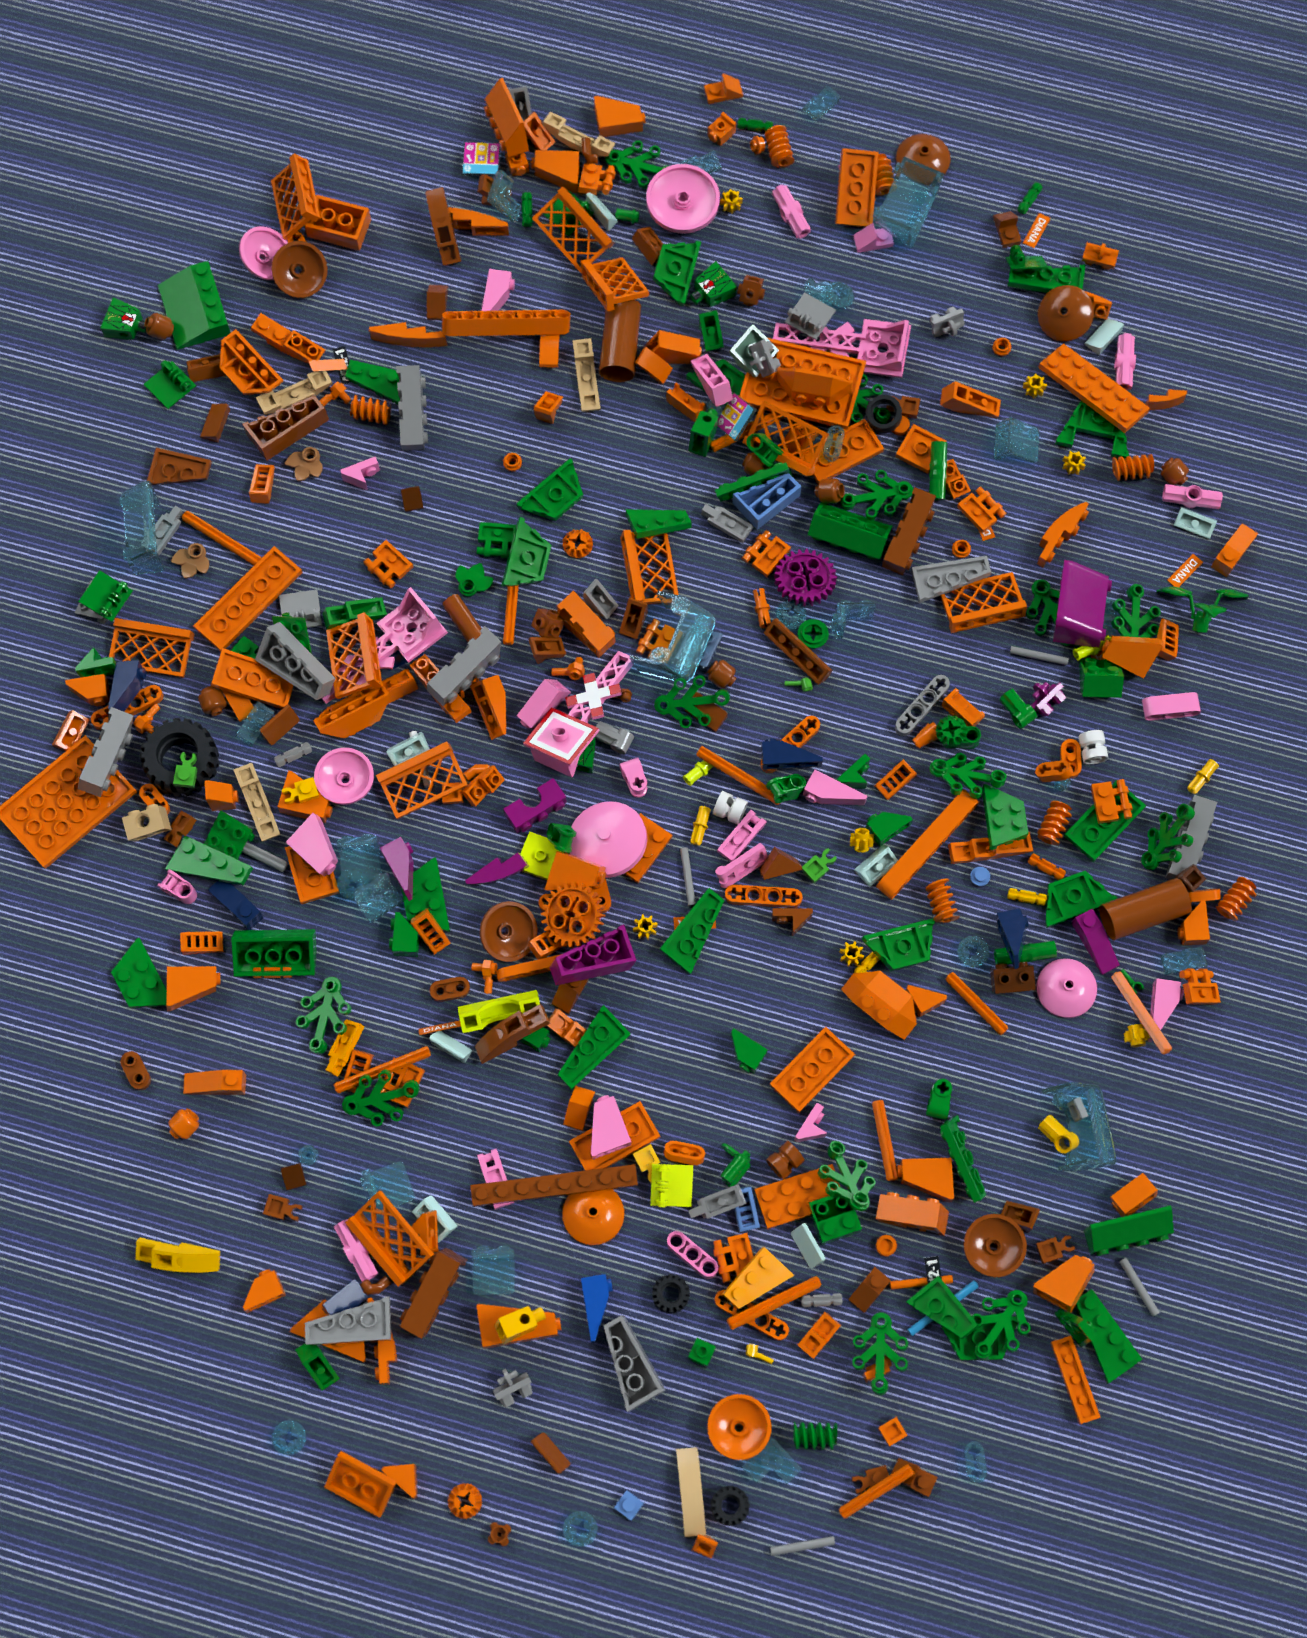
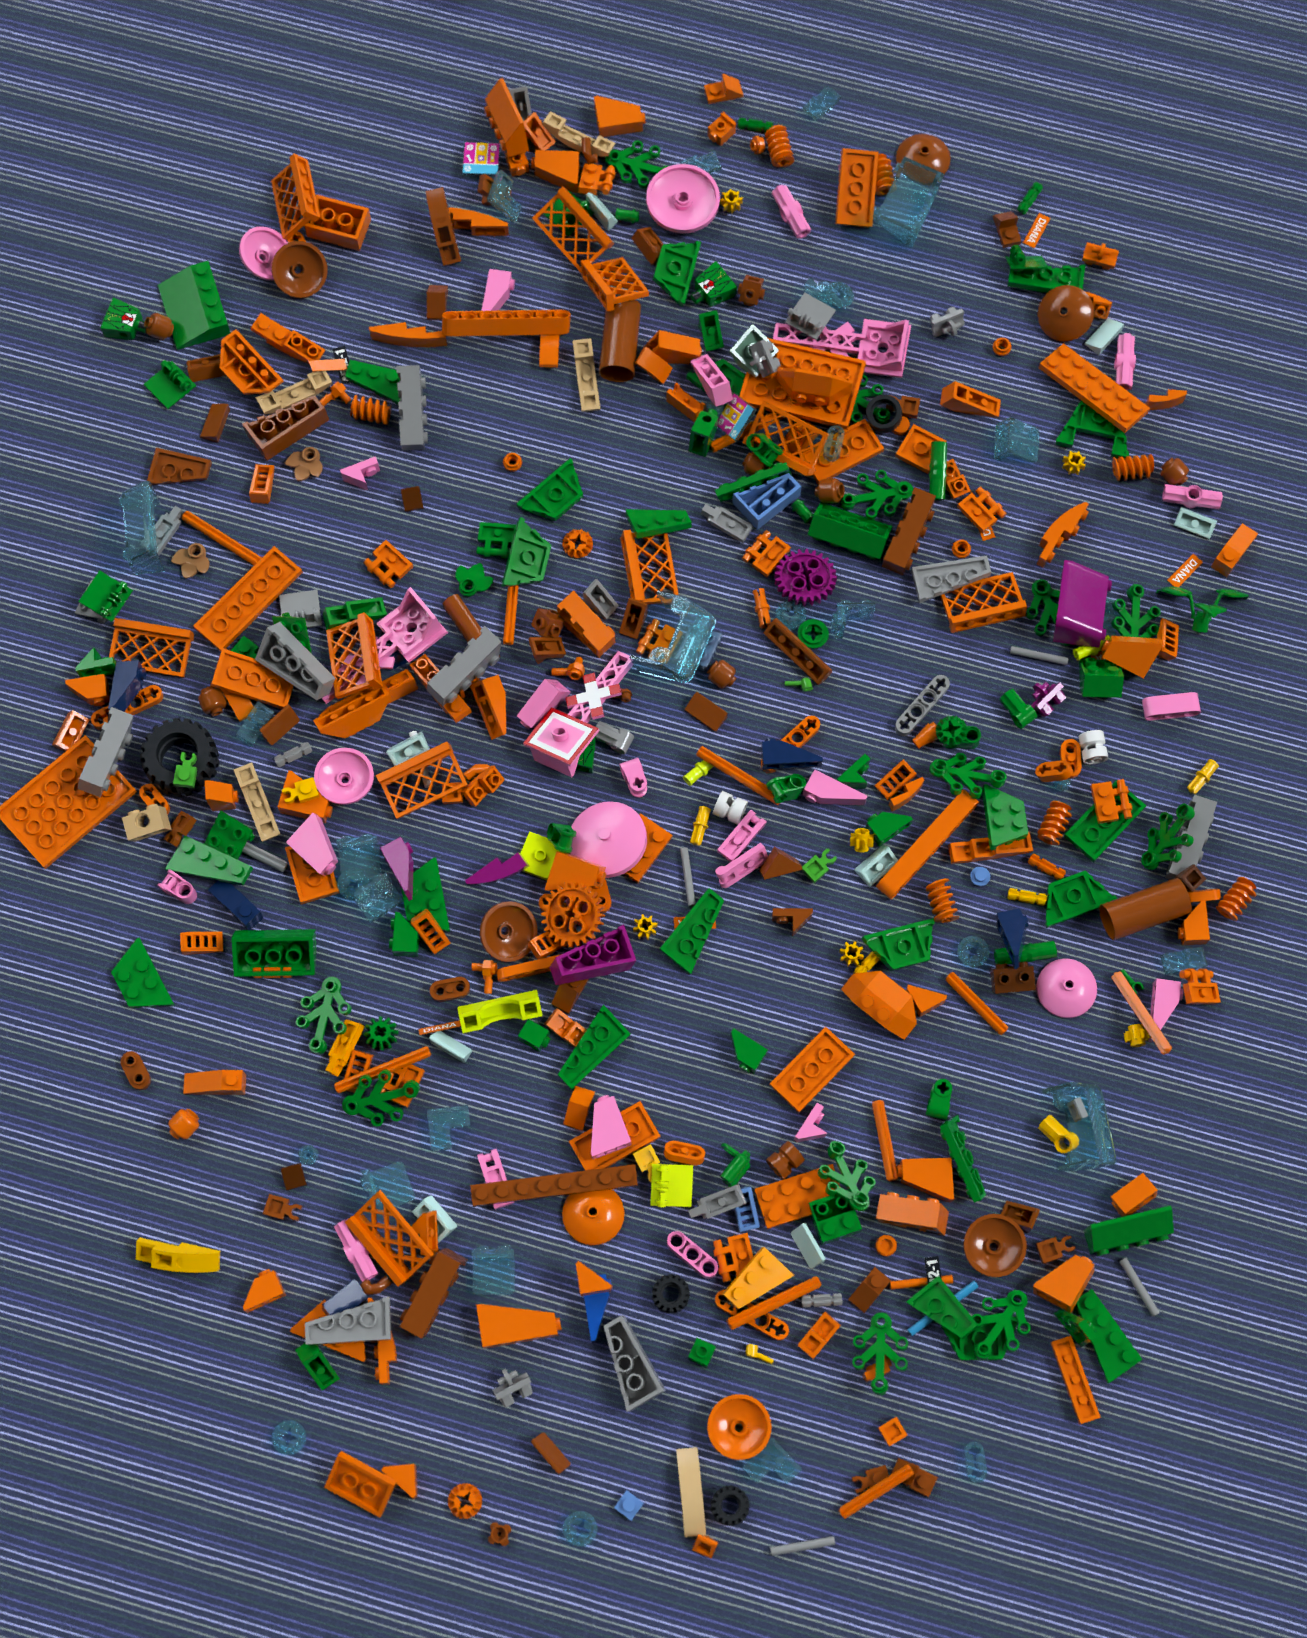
orange piece [133,704,160,734] -> none
orange slope [167,966,220,1011] -> none
dark orange slope [475,1004,550,1064] -> none
yellow torso [494,1306,546,1345] -> none
magenta arch [503,778,567,833] -> none
green axle [522,192,532,227] -> none
orange slope [533,391,563,424] -> none
green plant [654,675,730,728] -> none
orange beam [725,885,803,908] -> none
green piece [793,1422,837,1450] -> none
bright pink slope [854,223,894,253] -> none
orange hinge [941,688,985,727] -> none
yellow gear [1023,374,1047,399] -> none
magenta slope [1071,908,1120,975] -> none
none -> green gear [364,1016,399,1051]
none -> clear light blue plate [427,1105,471,1152]
none -> orange slope [576,1261,613,1296]
none -> green pin [791,499,814,524]
none -> orange slope [889,777,924,812]

